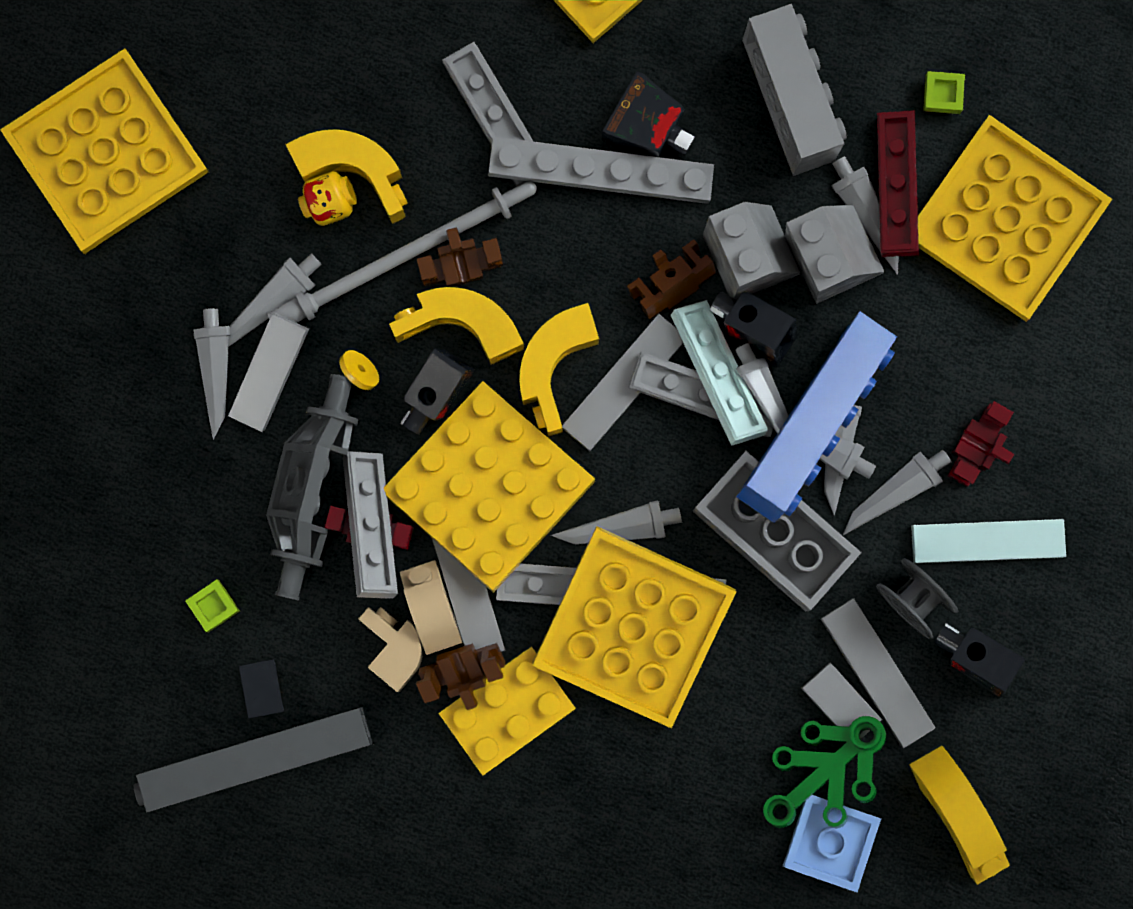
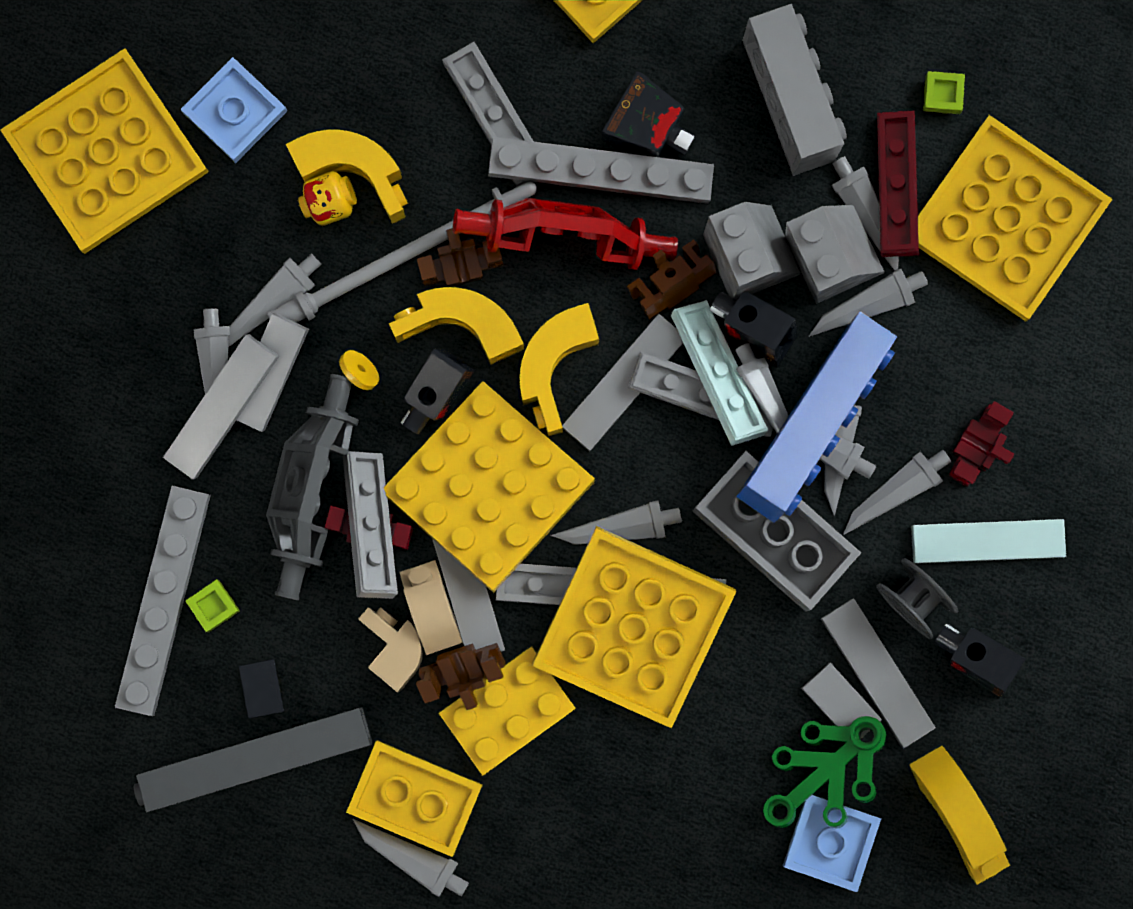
none -> light grey plate [115,486,211,716]
none -> light grey tile [163,334,279,479]
none -> light blue plate [181,57,287,163]
none -> yellow plate [346,740,483,857]
none -> light grey bar [353,819,469,897]
none -> red plate [453,198,678,270]
none -> light grey bar [808,269,928,337]

